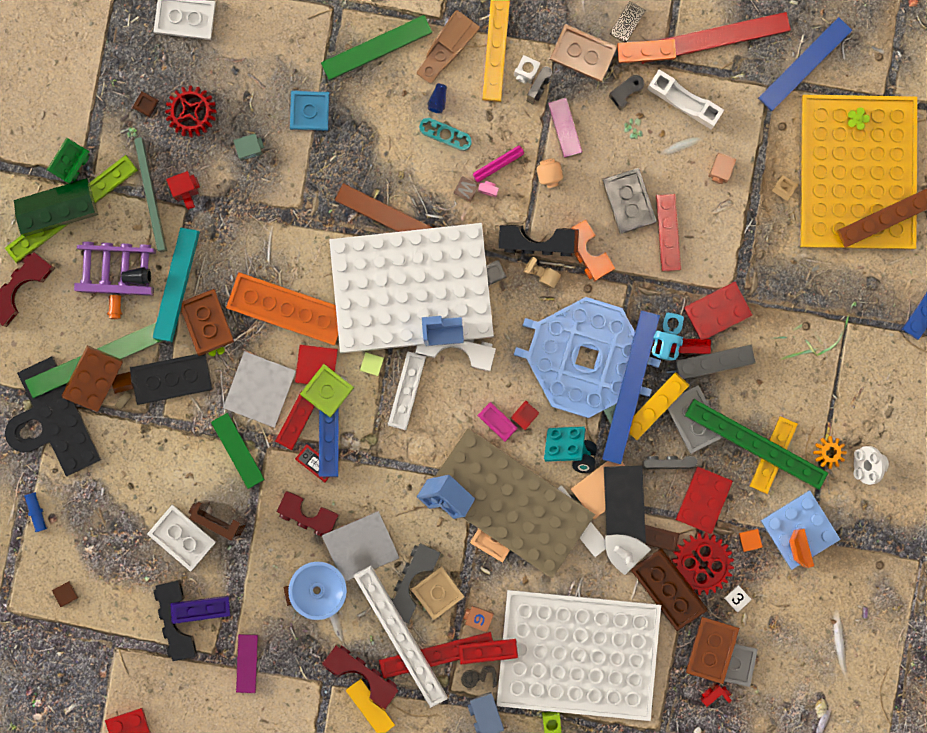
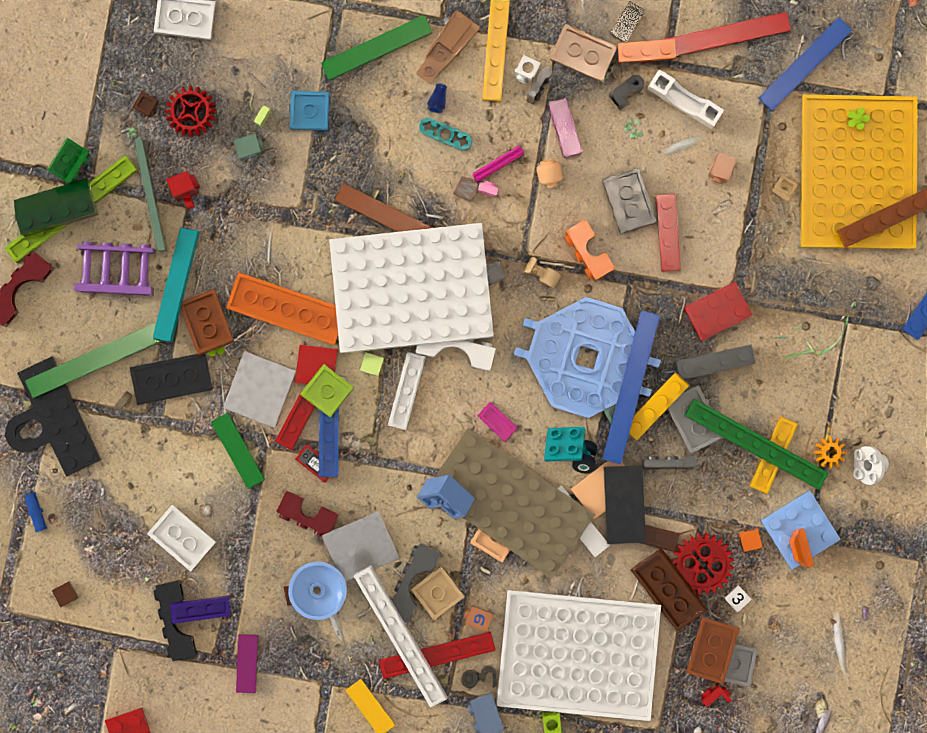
dark orange plate [62,345,123,412] -> none
orange pin [107,295,123,319] -> none
reddish brown tile [112,372,133,394] -> none
black cone [121,267,151,286] -> none
reddish brown panel [189,500,248,541] -> none
dark red arch [322,645,399,711] -> none
medium blue panel [422,316,464,346] -> none
red tile [458,638,518,665] -> none
black arch [499,224,579,256] -> none
red panel [511,400,539,430] -> none
white shield [605,534,651,575] -> none
medium azure piece [652,312,684,361] -> none
red tile [653,338,711,354] -> none
red plate [675,466,733,534] -> none
none -> yellowish green tile [254,106,271,128]

